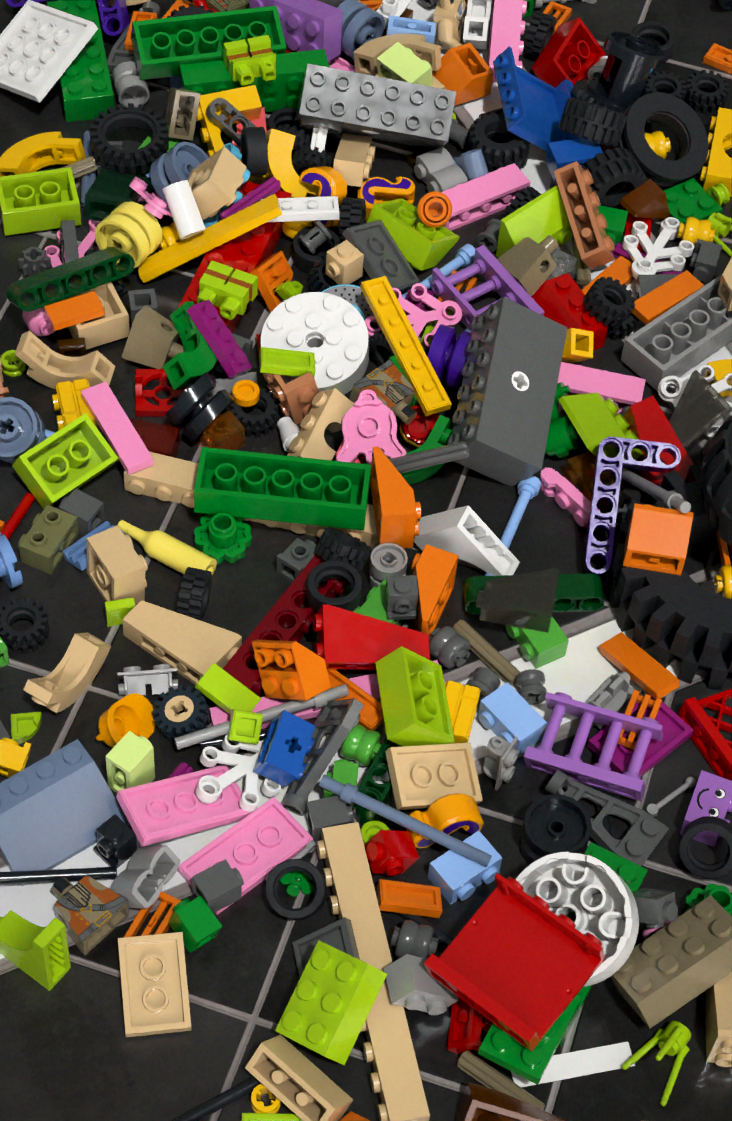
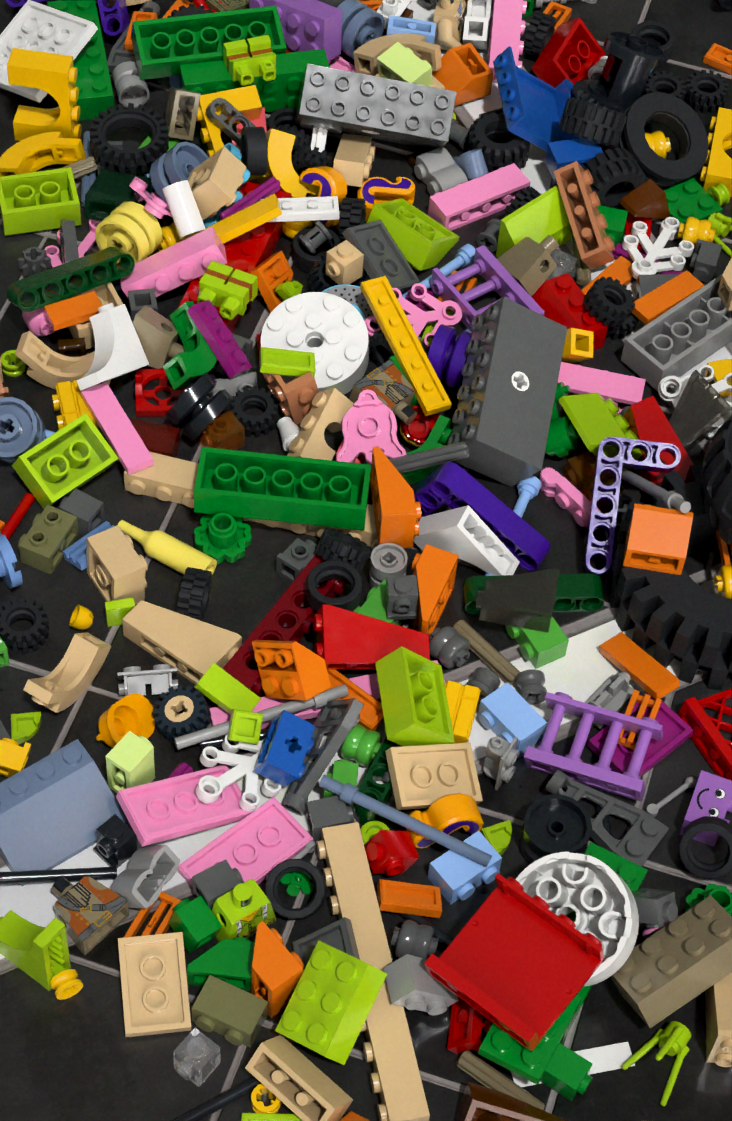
light orange tile [232,380,260,407] -> none
orange brick [417,191,452,228] -> none
none -> yellow arch [7,48,82,141]
none -> yellow bush [50,969,83,1000]
none -> yellow hinge [69,605,94,630]
none -> white arch [76,303,149,391]
none -> bright pink brick [120,226,227,298]
none -> clear brick [173,1028,221,1087]
none -> green slope [187,937,255,991]
none -> olive brick [192,975,268,1048]
none -> lime torso [212,879,276,942]
none -> orange slope [251,921,304,1018]
none -> dark purple beam [414,462,550,571]
none -> lime tile [481,820,512,856]
none -> green brick [540,1043,593,1102]

